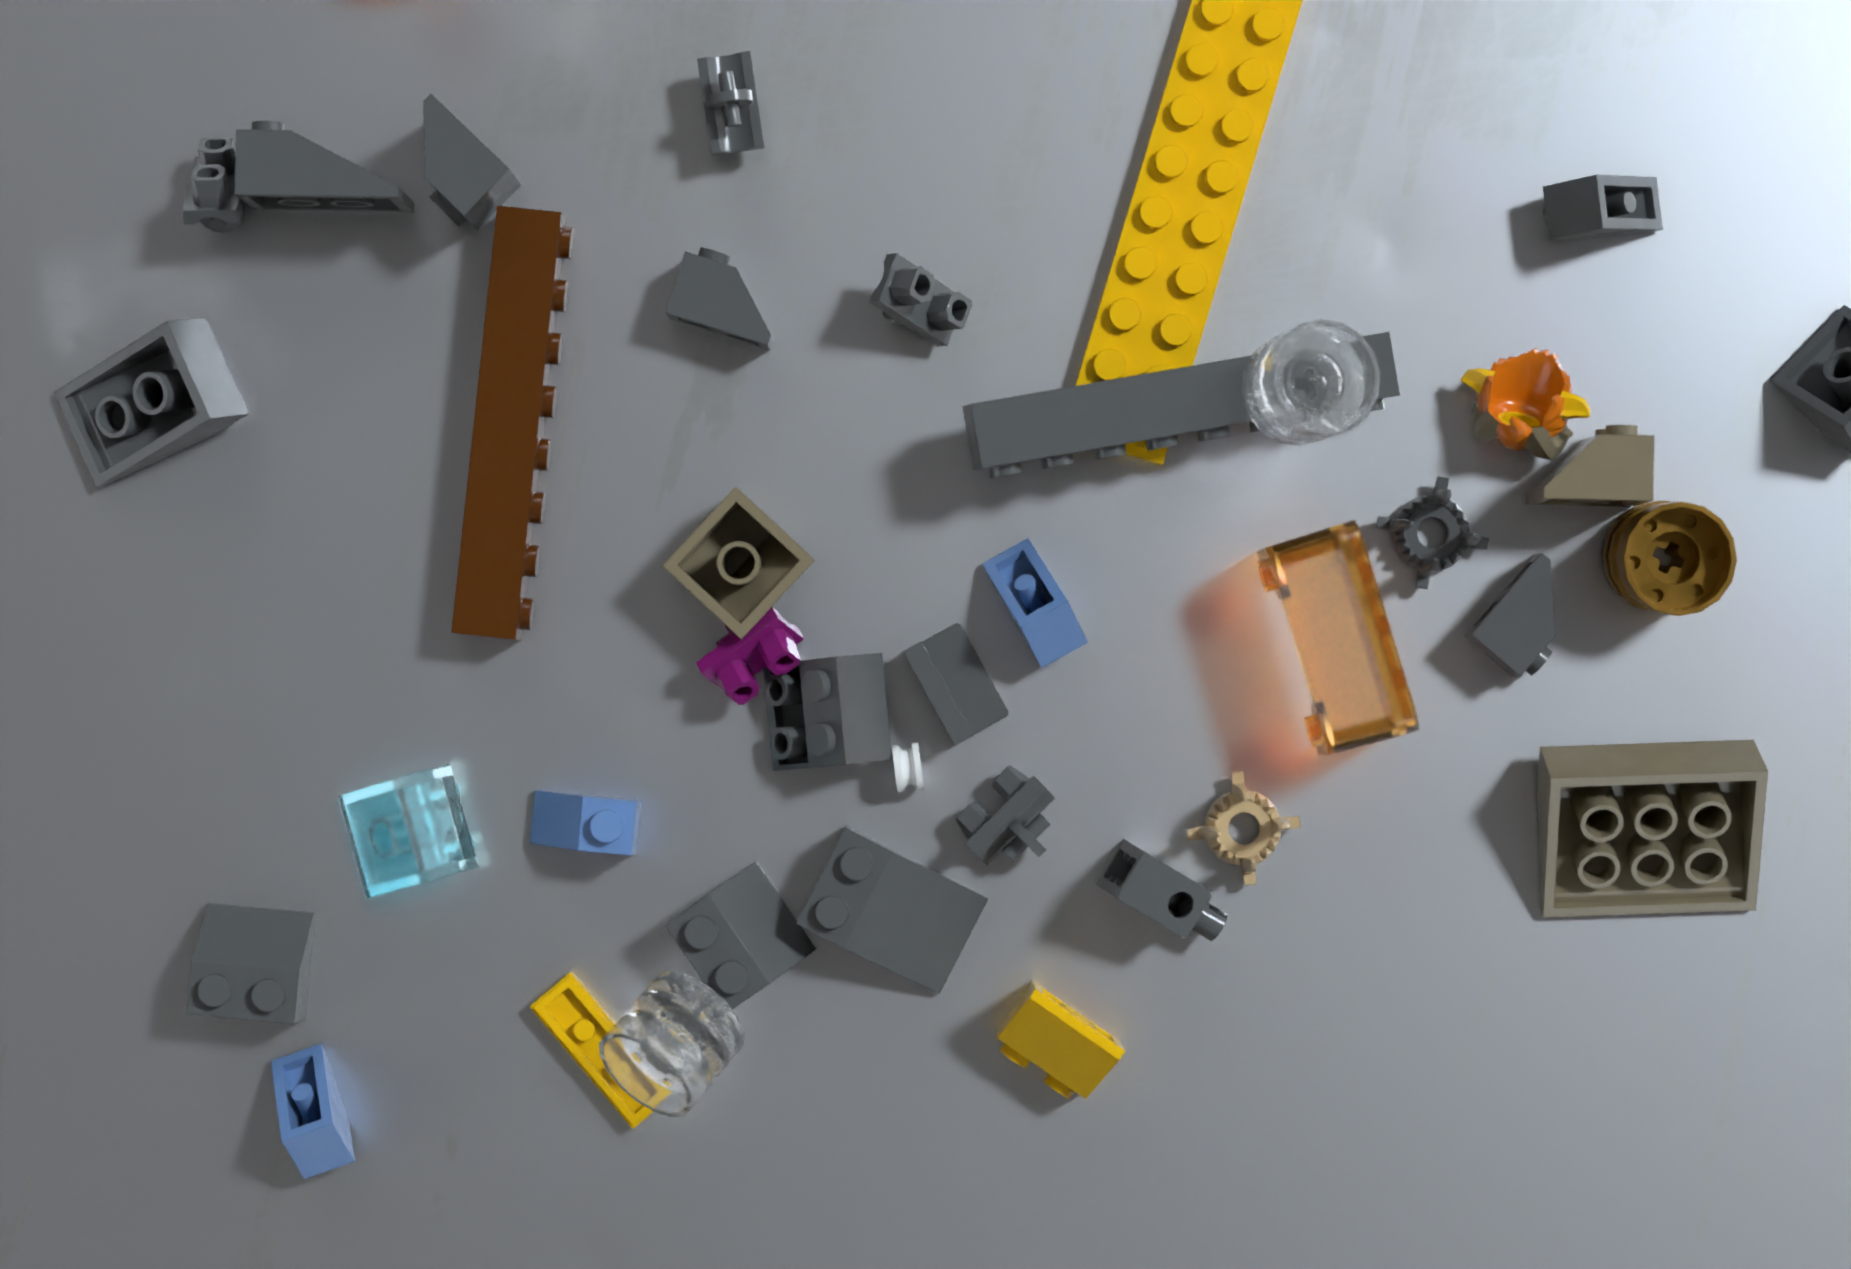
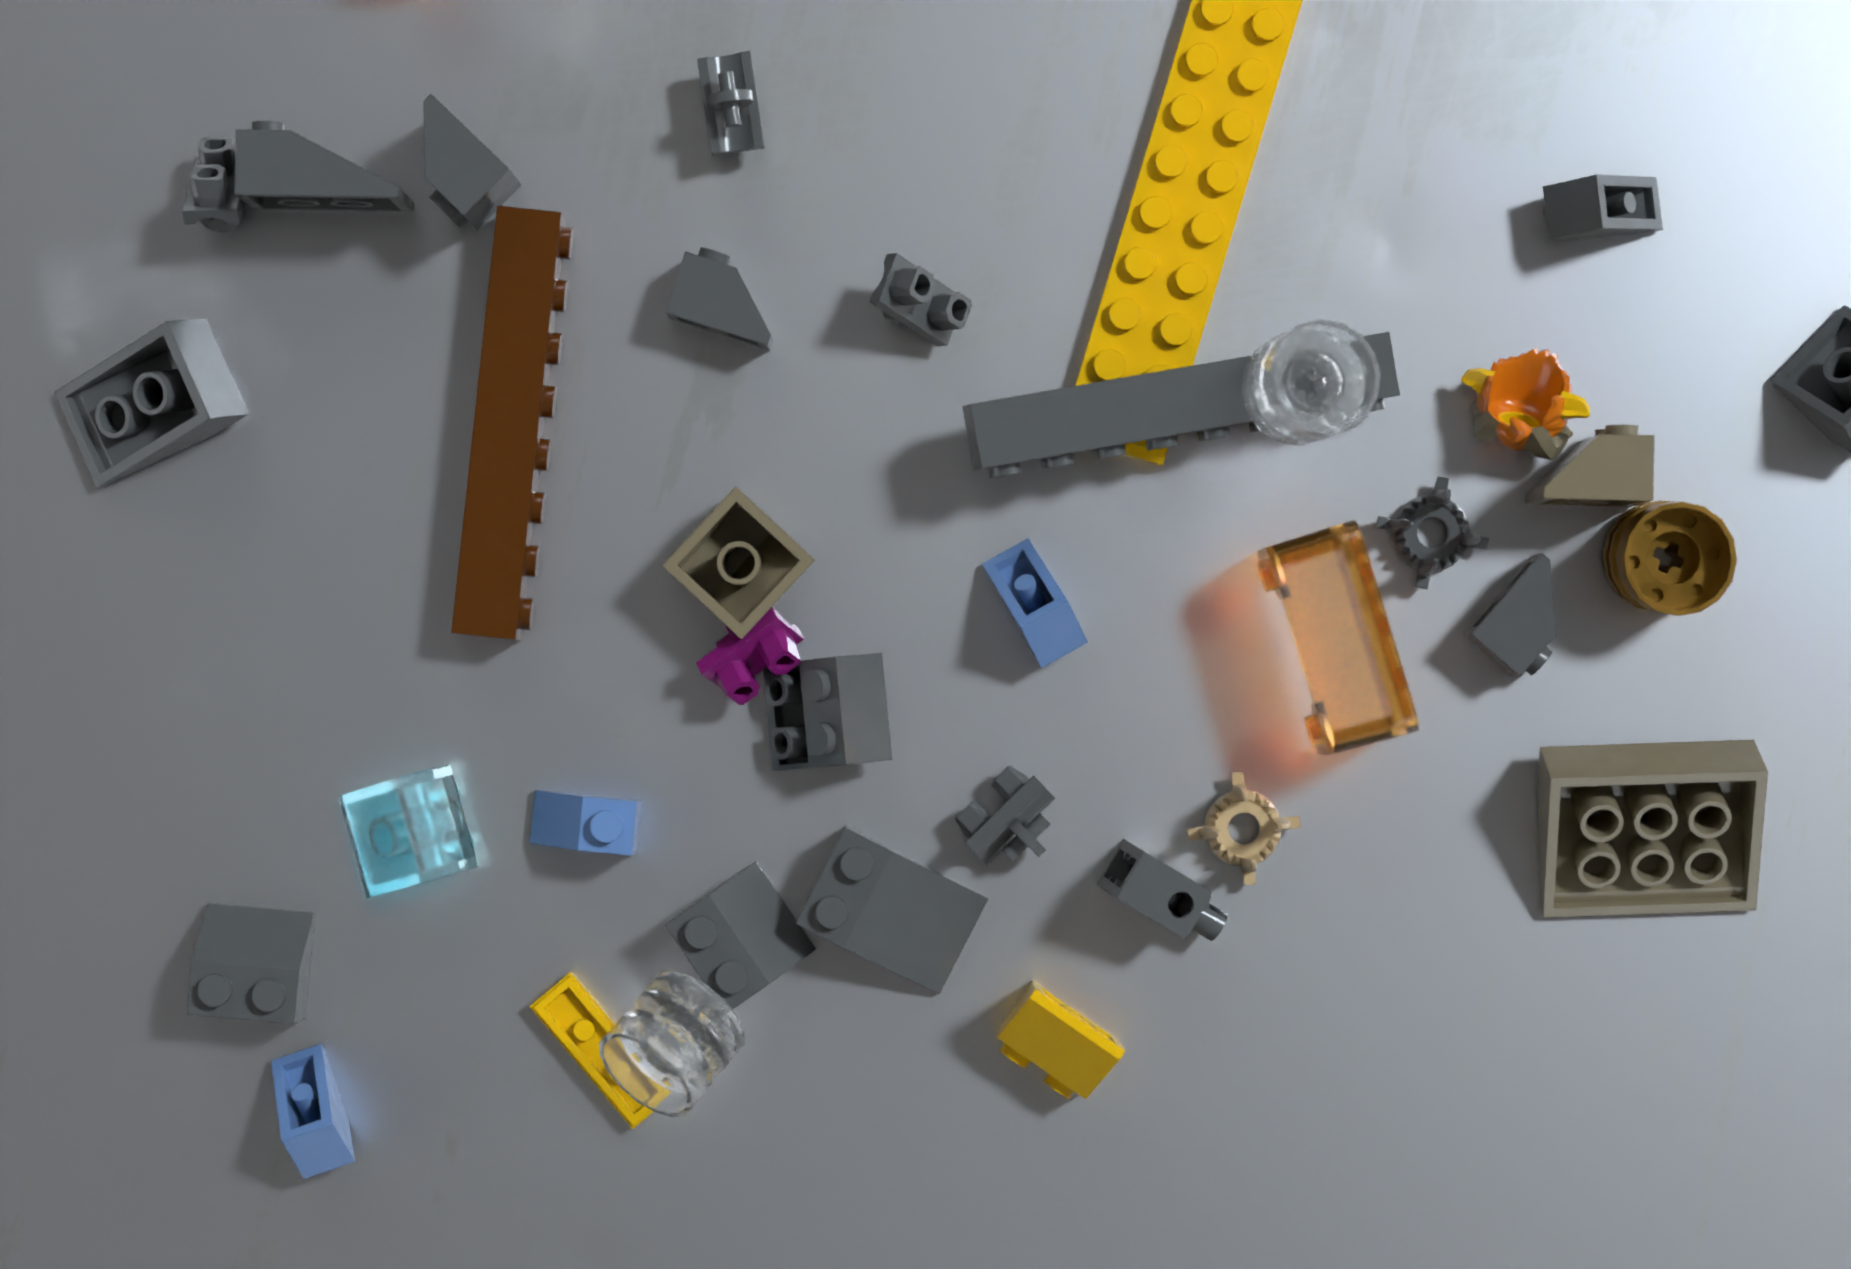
white bush [892,743,924,793] -> none
dark grey panel [903,623,1008,746] -> none

